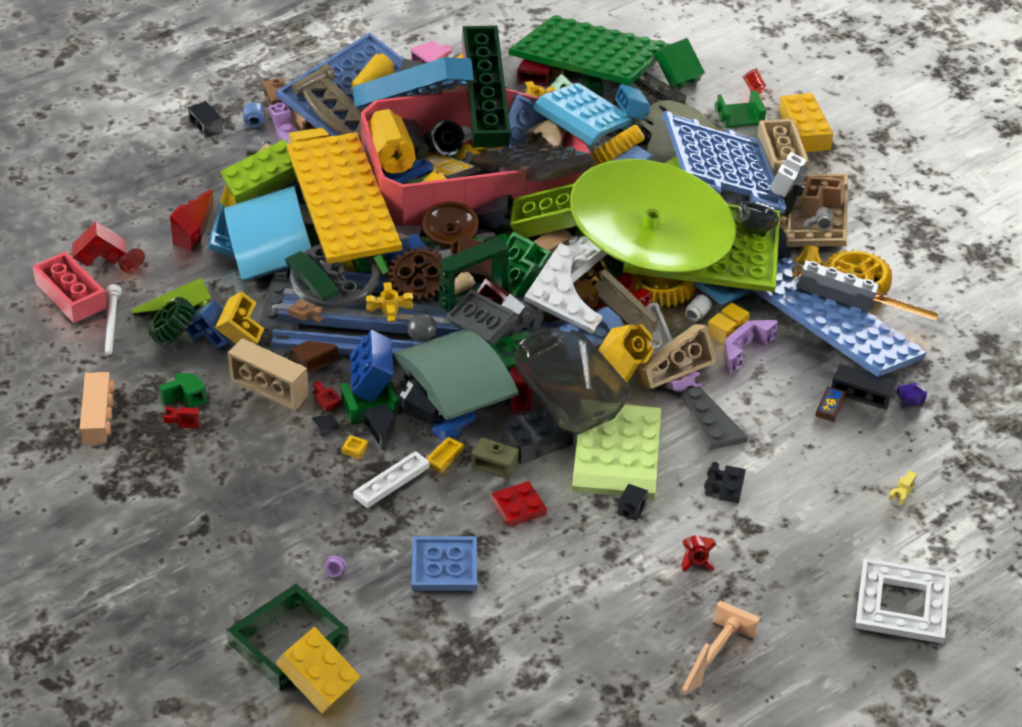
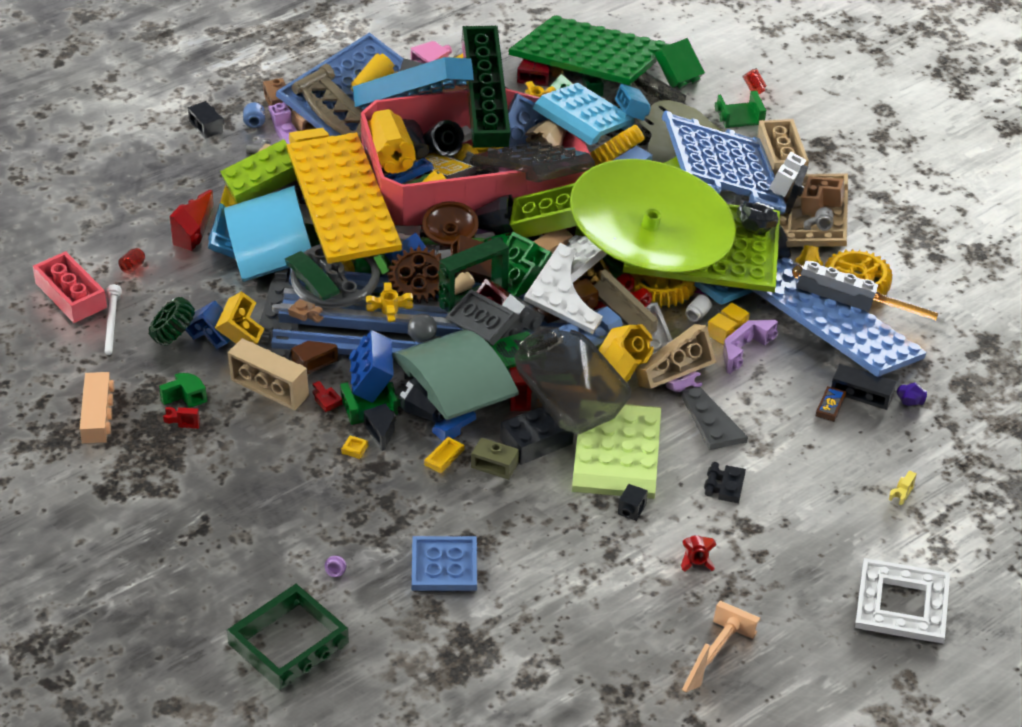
red brick [72,221,126,267] -> none
lime wedge [131,277,211,314] -> none
yellow brick [275,626,361,714] -> none
black tile [312,416,339,435] -> none
white plate [353,451,430,508] -> none
red plate [491,481,547,527] -> none
yellow brick [778,93,833,152] -> none

